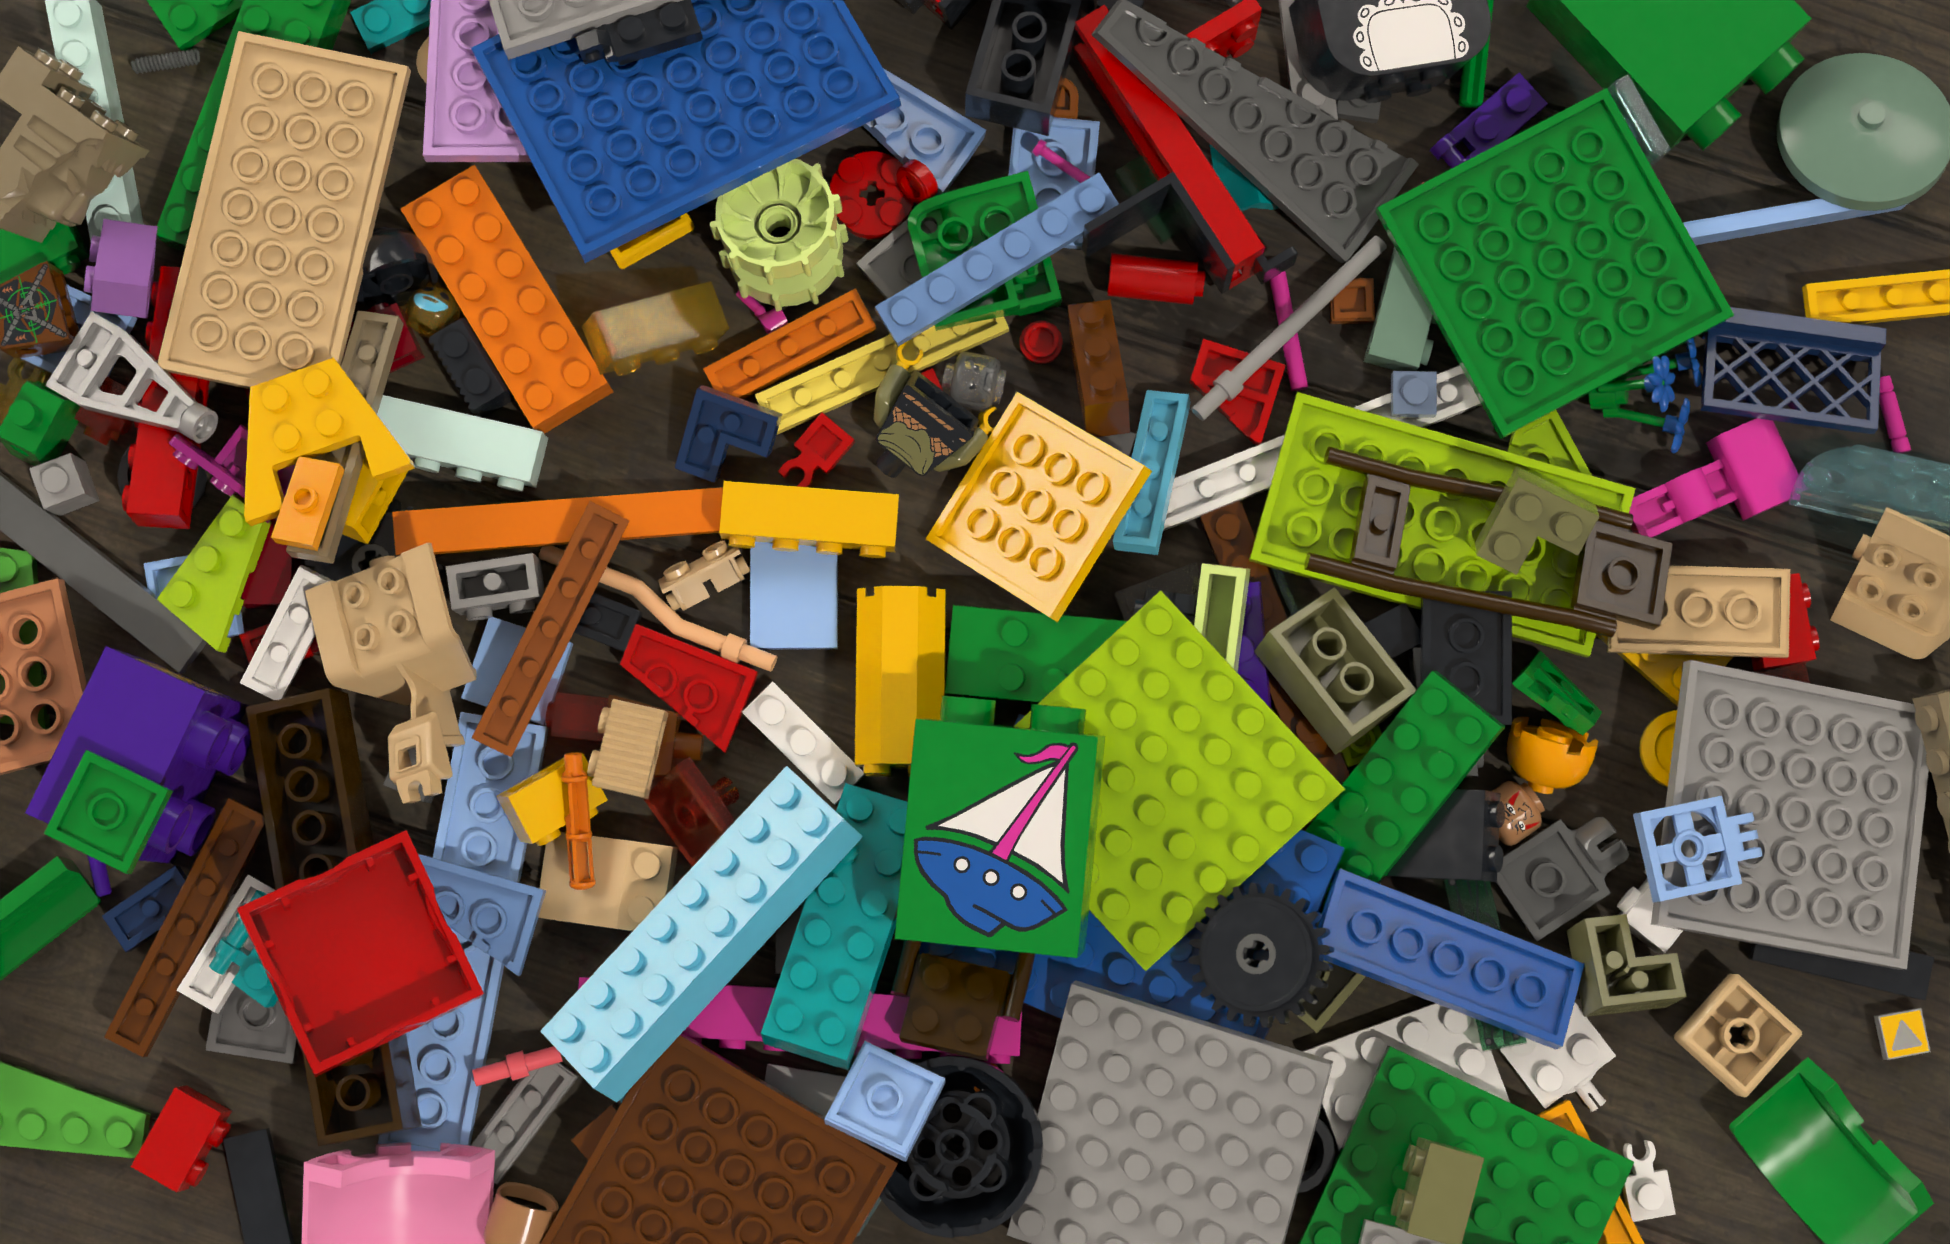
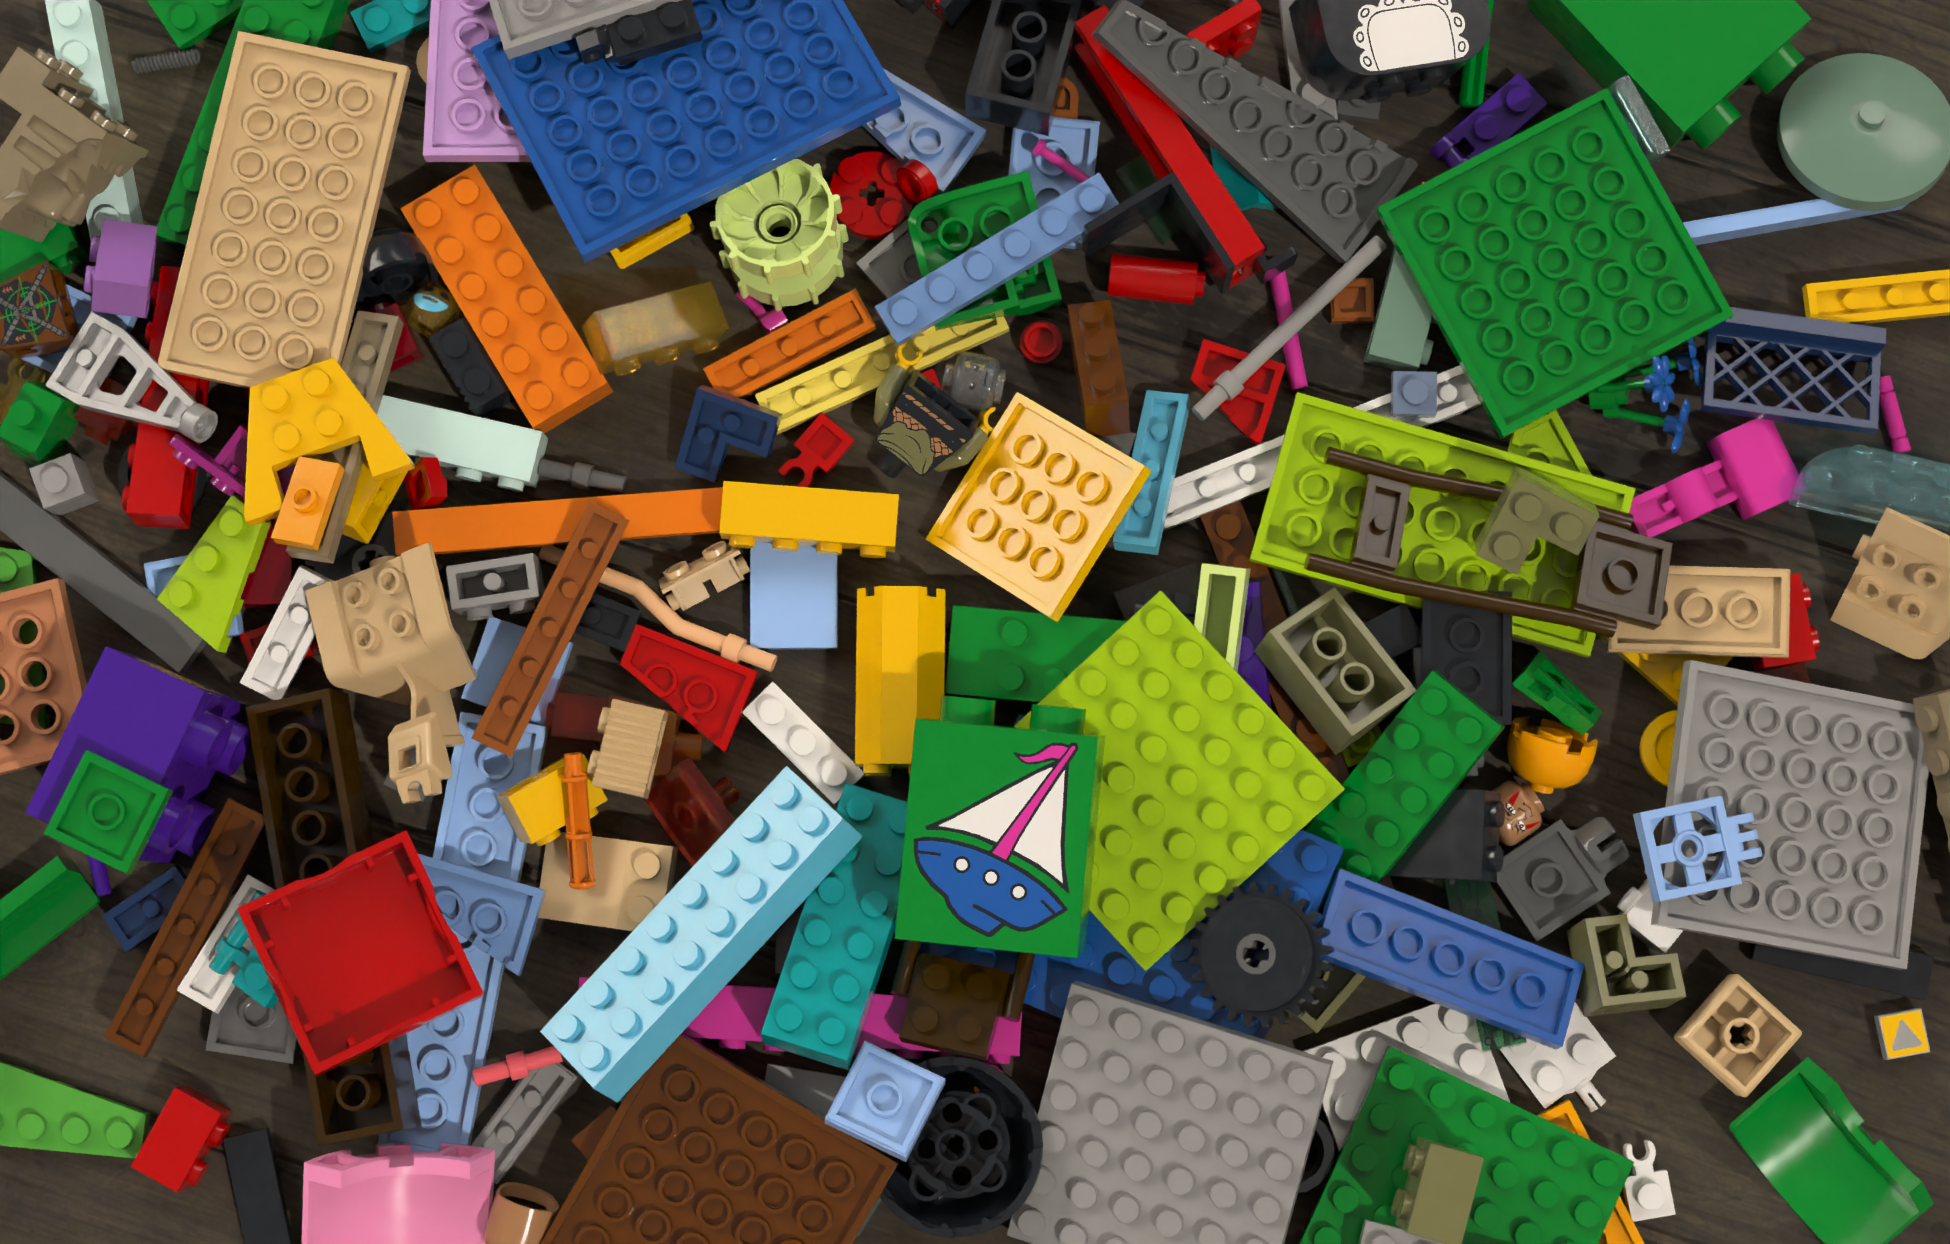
none -> red plate [404,457,448,510]
none -> dark grey bar [538,459,627,494]

